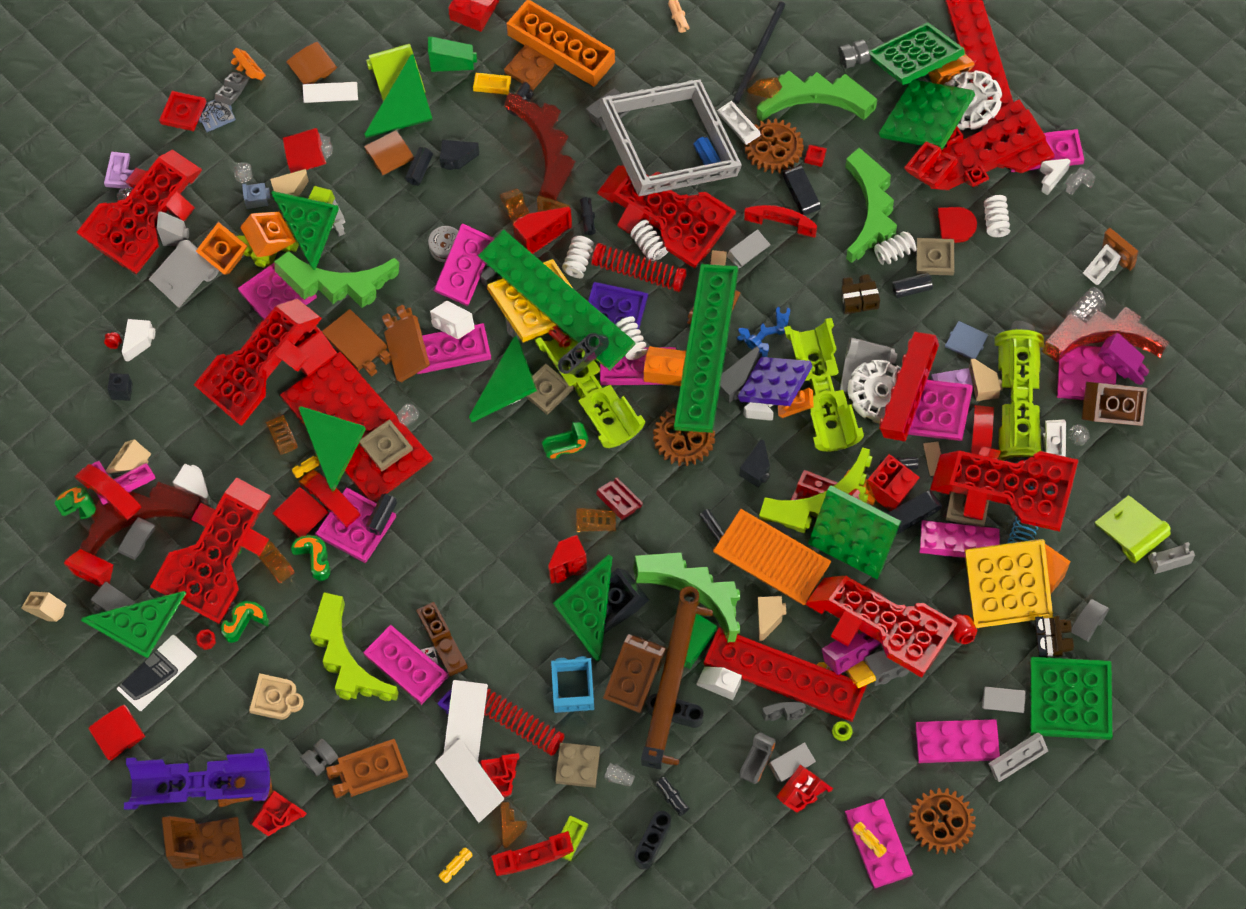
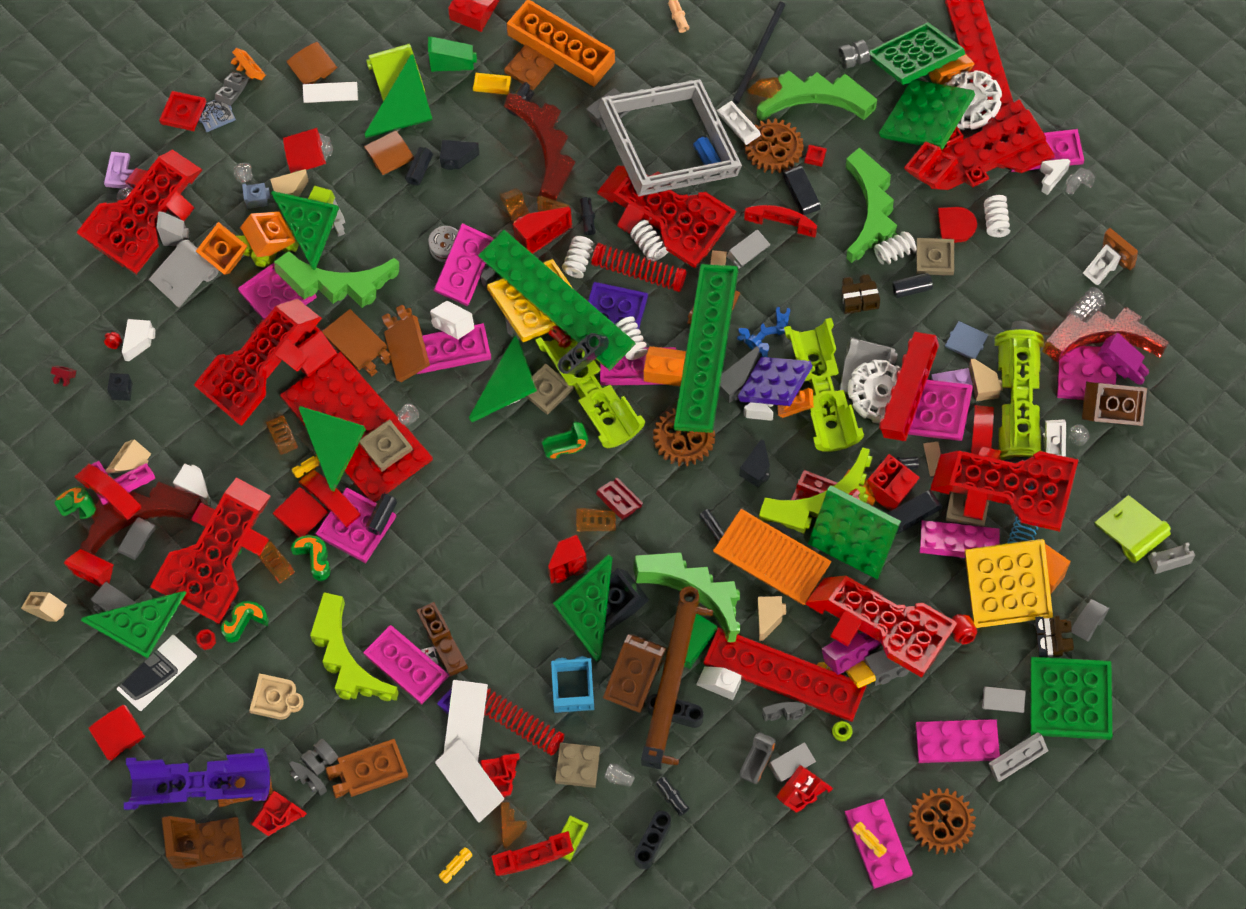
none -> dark red tile [51,365,77,386]
none -> dark grey slope [289,761,327,796]

